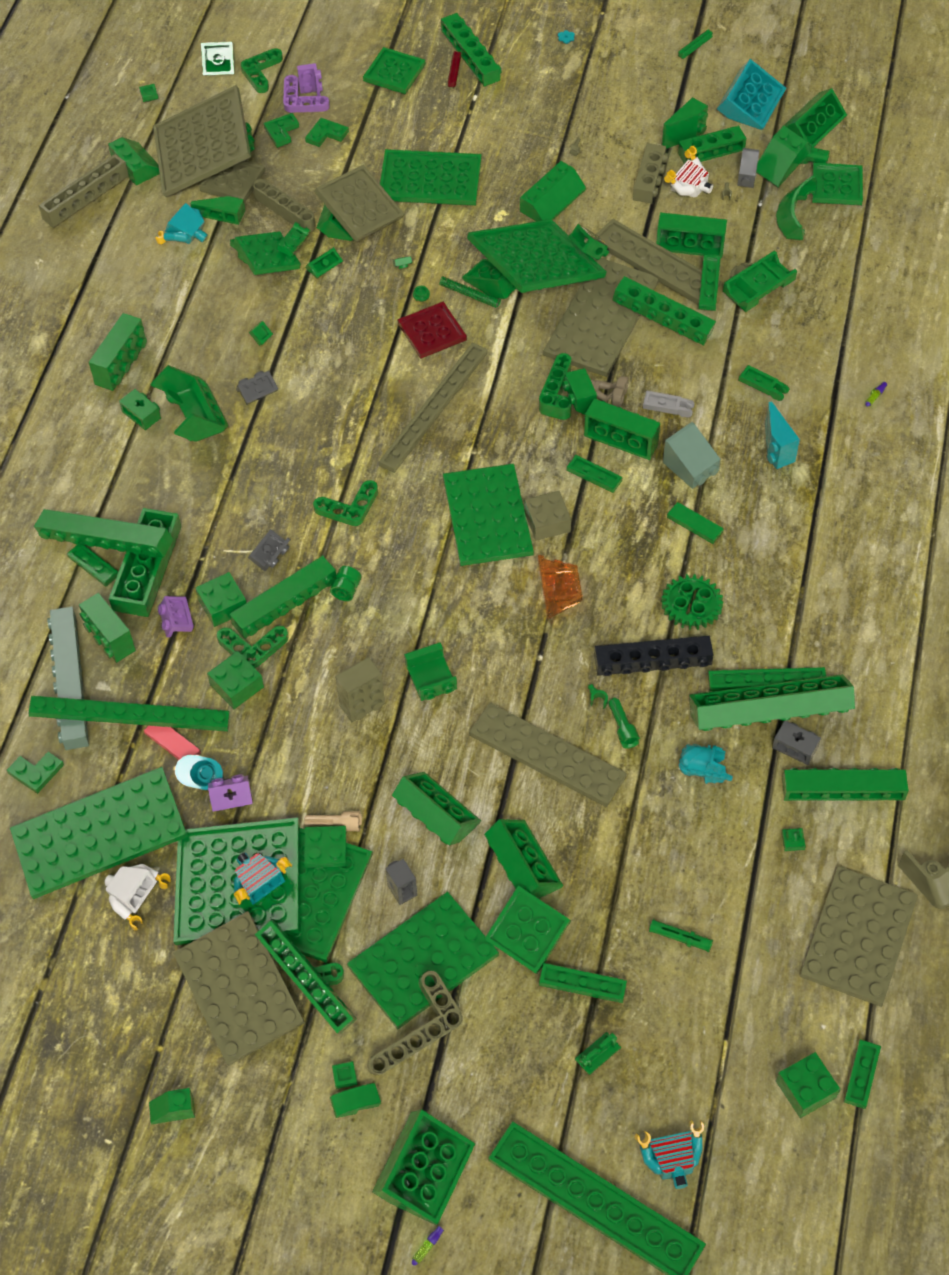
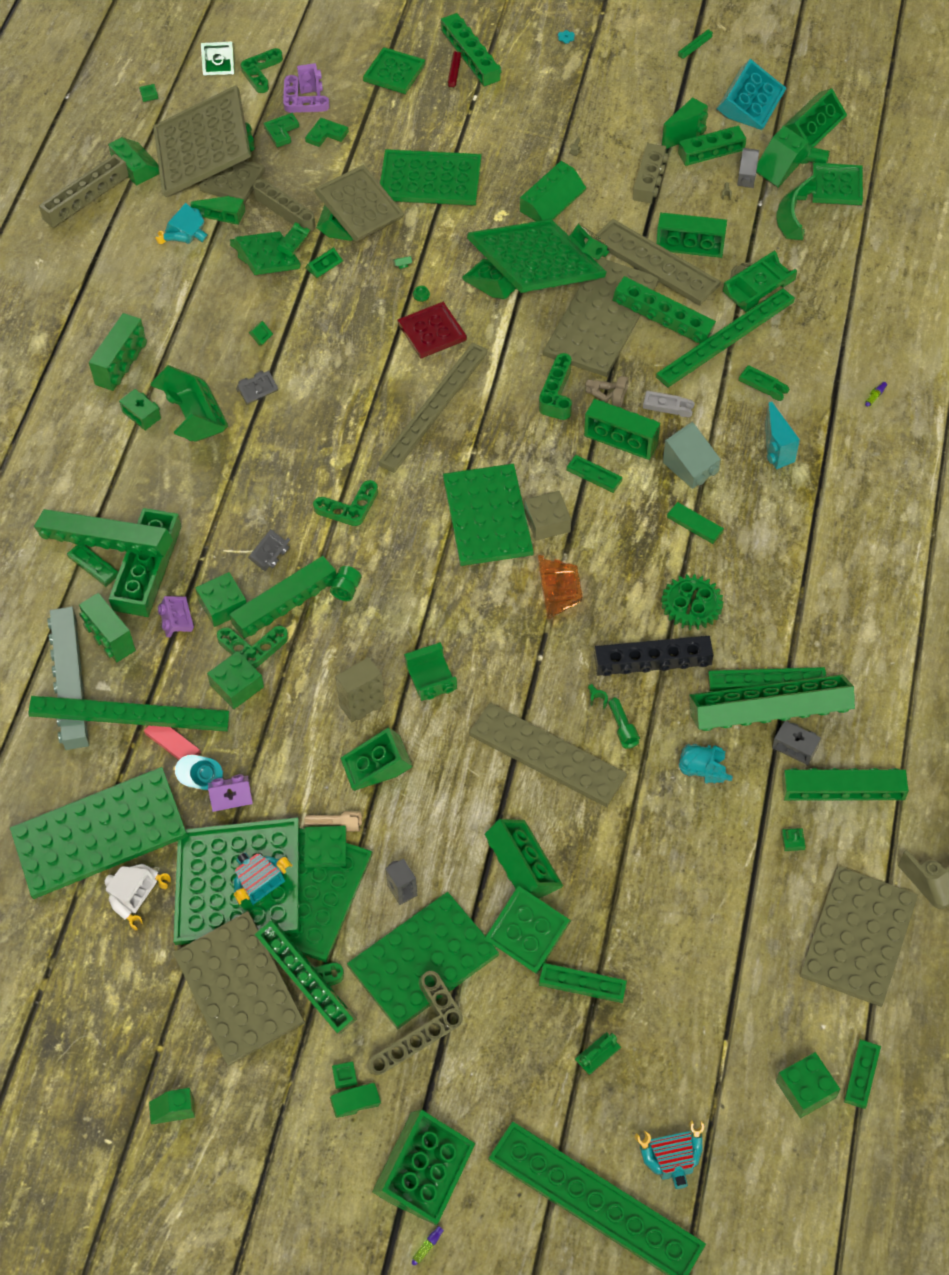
green plate [7,752,64,794] -> none
green slope [392,772,481,846] -> none
green piece [439,276,501,308] -> none
green slope [562,368,597,415] -> none
green pin [649,919,713,952] -> none
white torso [664,146,713,198] -> none
green tile [698,255,721,311] -> none
none -> green slope [340,727,413,791]
none -> green plate [656,288,795,388]

